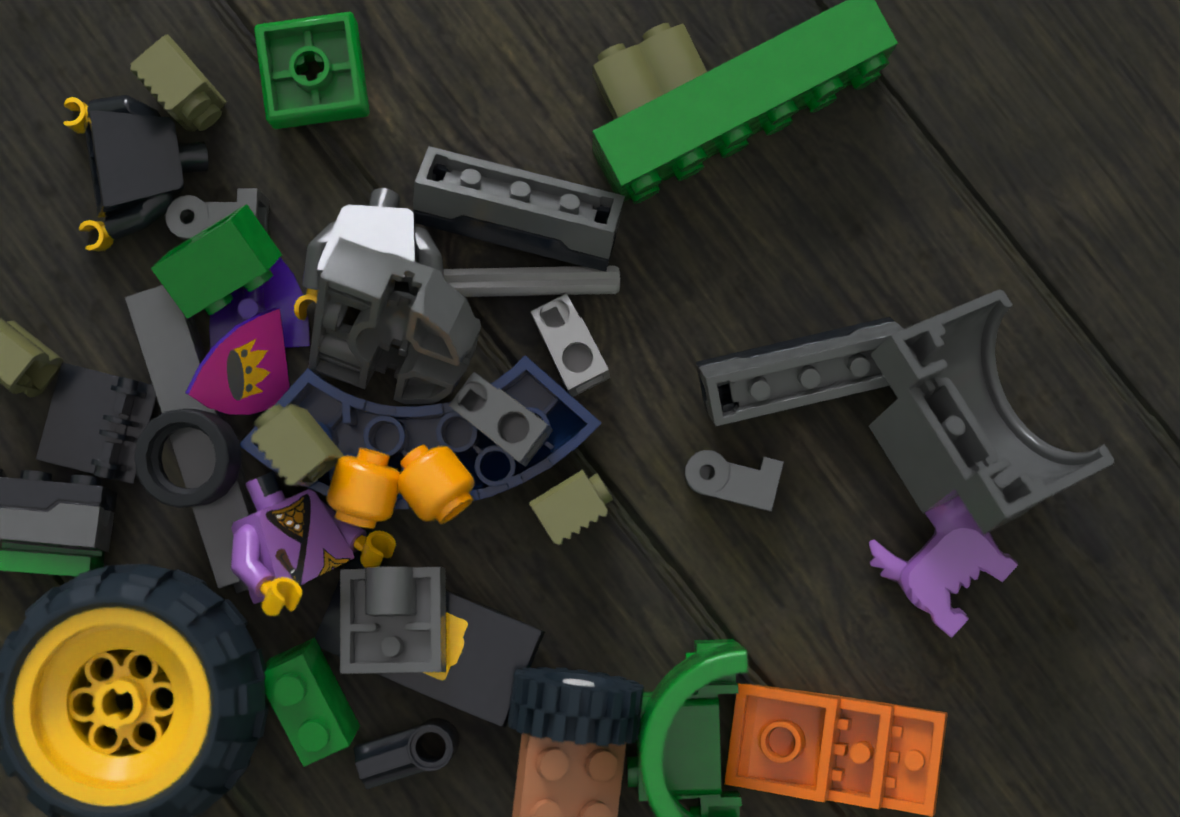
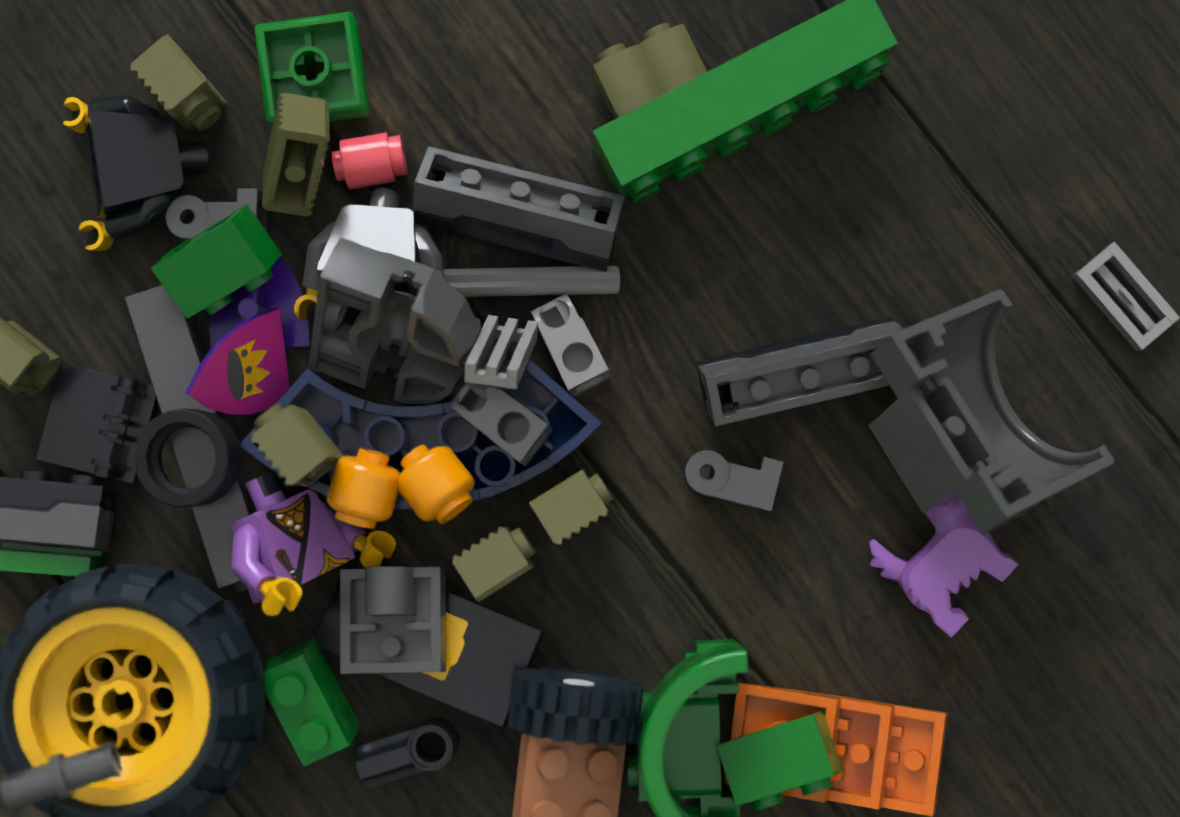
none -> dark grey pin [0,742,123,811]
none -> olive brick [261,93,330,217]
none -> coral brick [332,132,408,190]
none -> olive brick [452,526,537,602]
none -> light grey tile [465,315,538,389]
none -> green brick [716,711,843,811]
none -> light grey tile [1072,242,1180,352]

